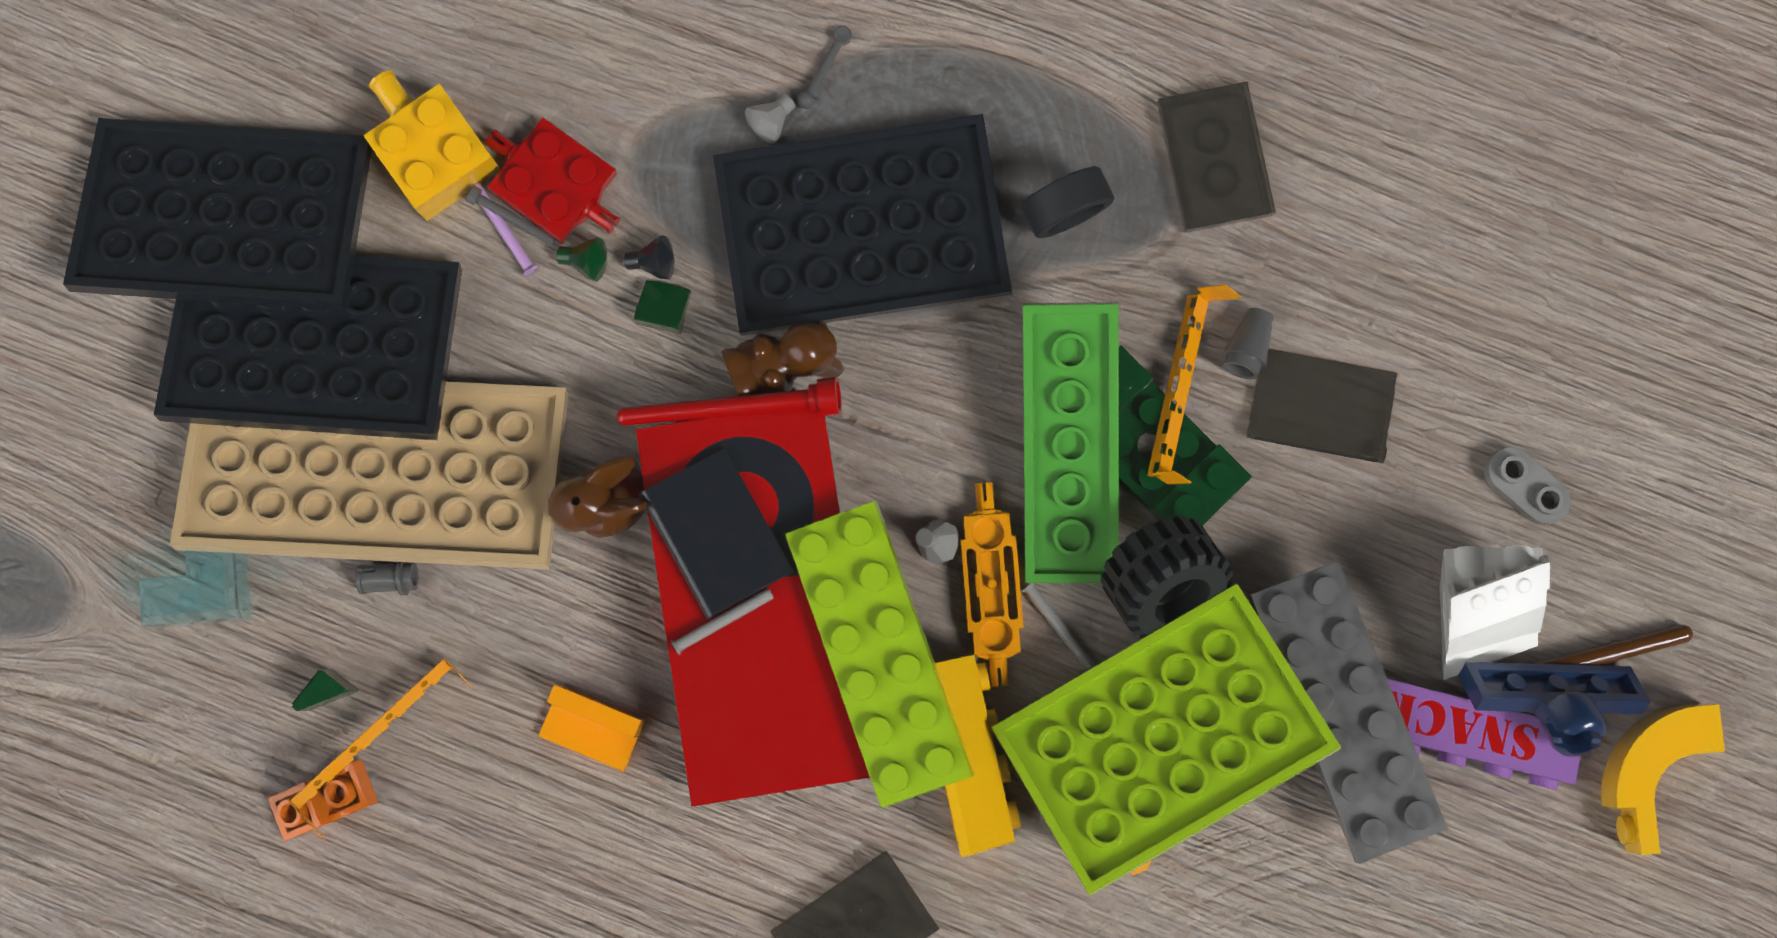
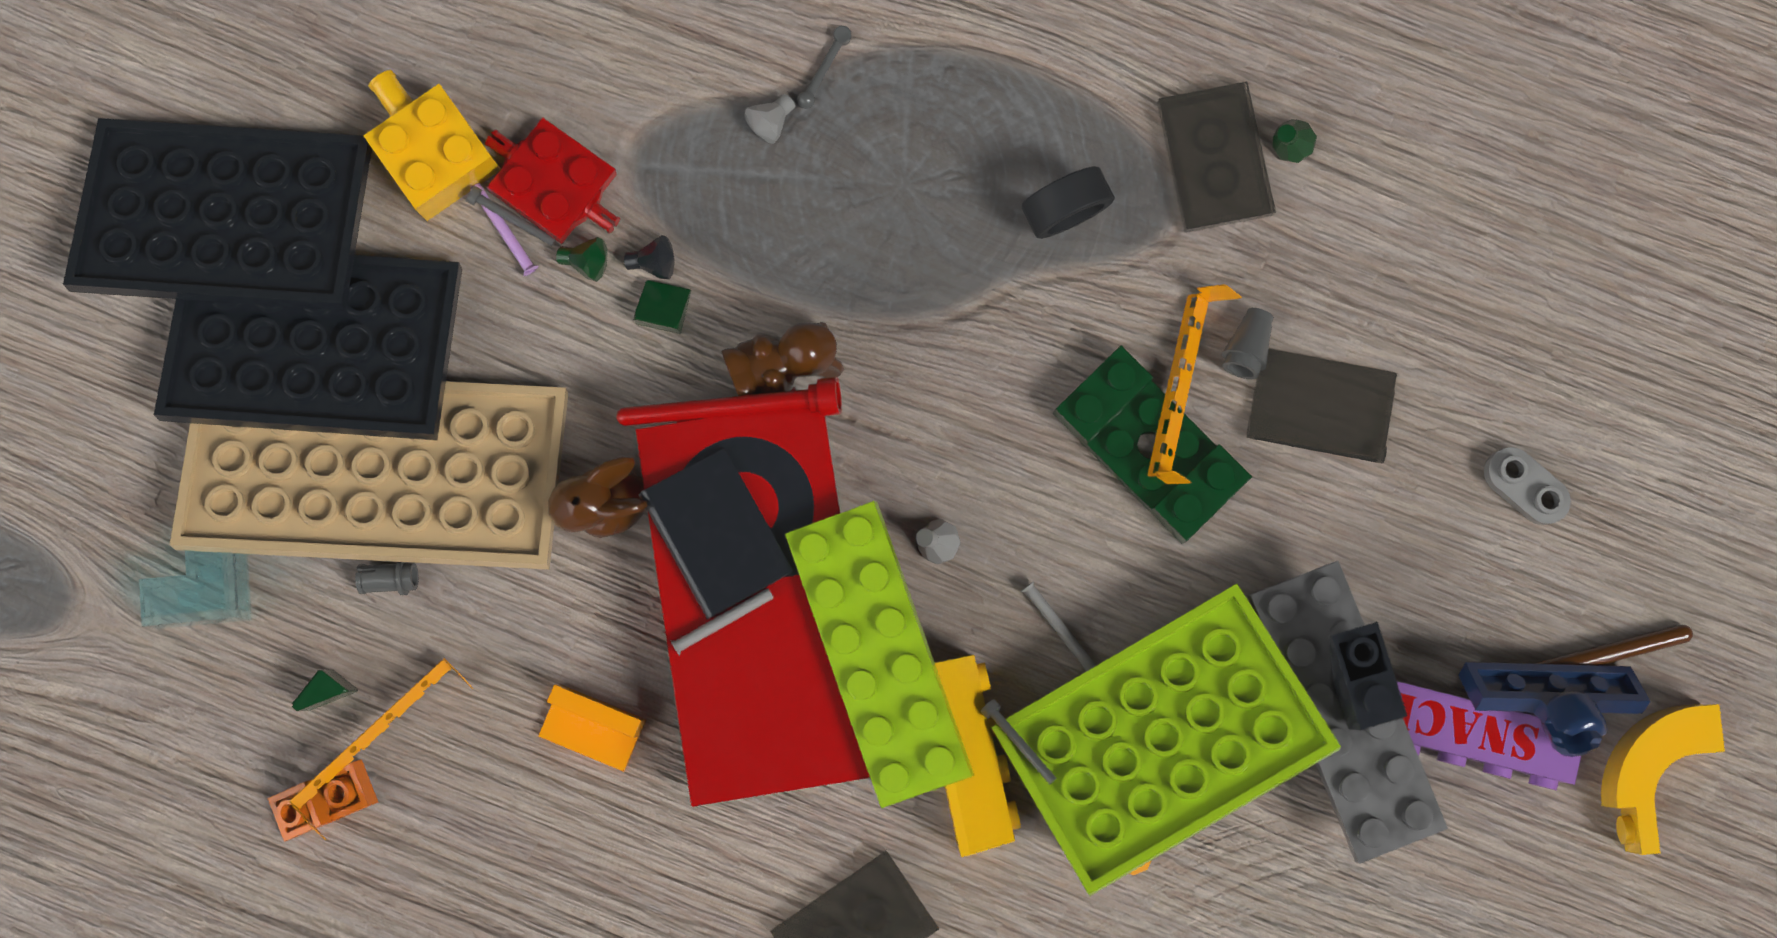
black plate [713,114,1012,336] -> none
light orange piece [960,482,1024,687] -> none
bright green plate [1023,302,1119,583] -> none
black tyre [1101,515,1233,639] -> none
white slope [1439,545,1550,680] -> none
none -> dark grey piece [980,699,1057,784]
none -> dark green rock [1272,119,1317,163]
none -> black slope [1329,622,1408,730]

